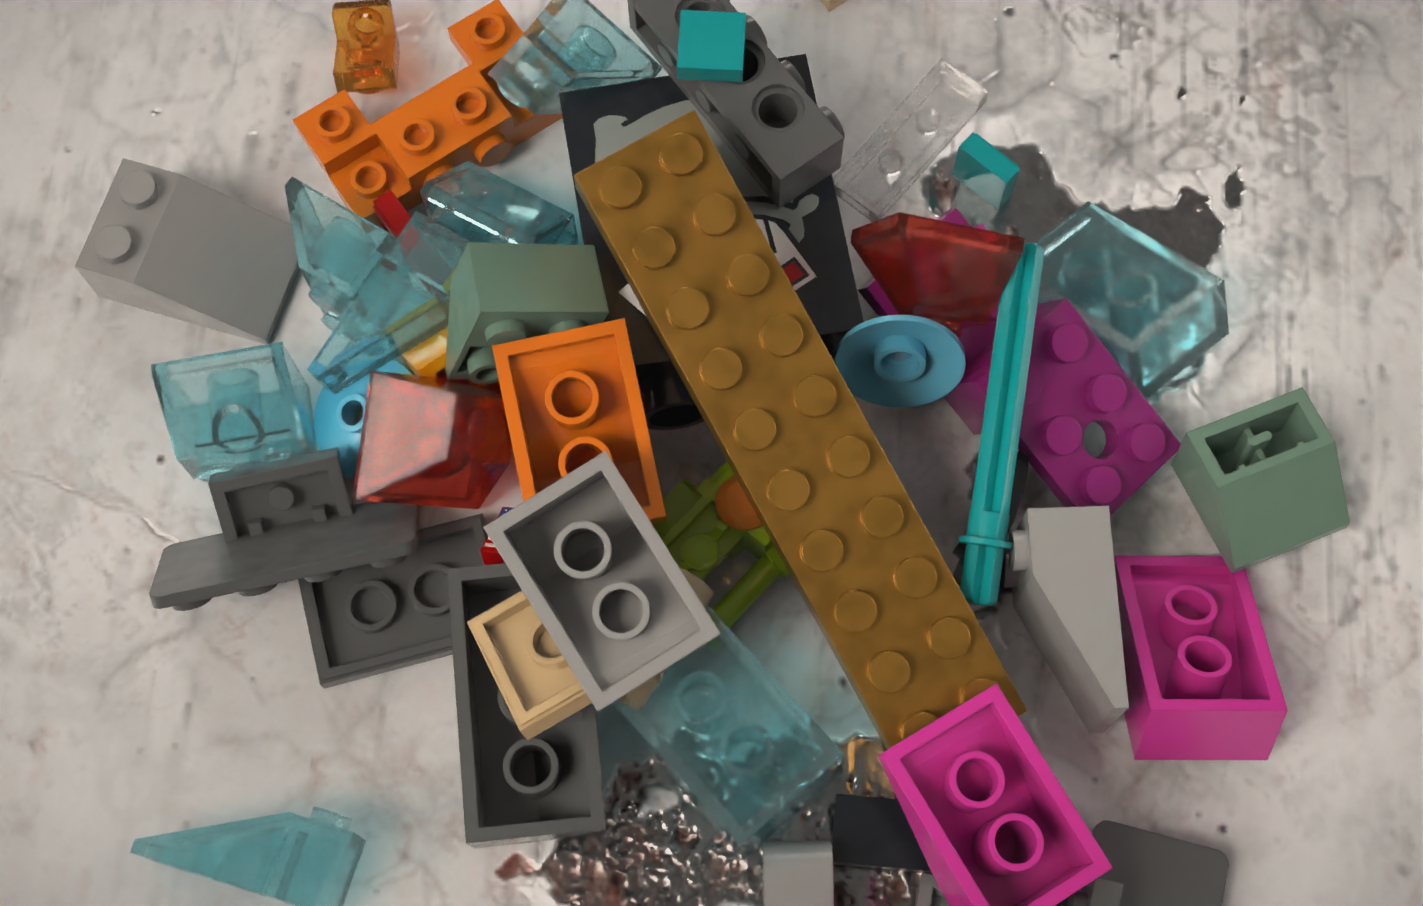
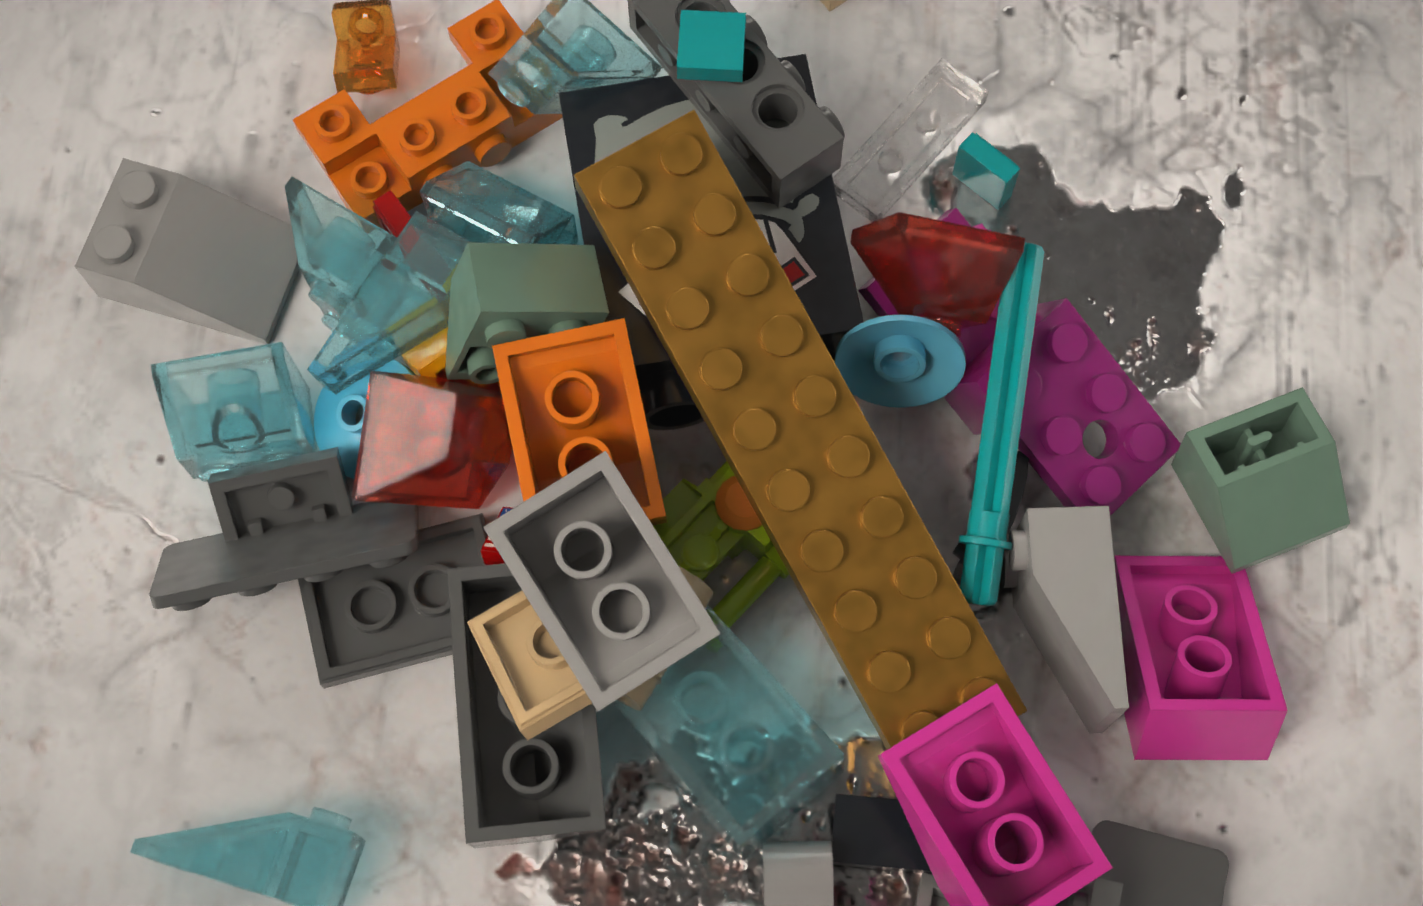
clear light blue slope [1003,201,1229,400] -> none

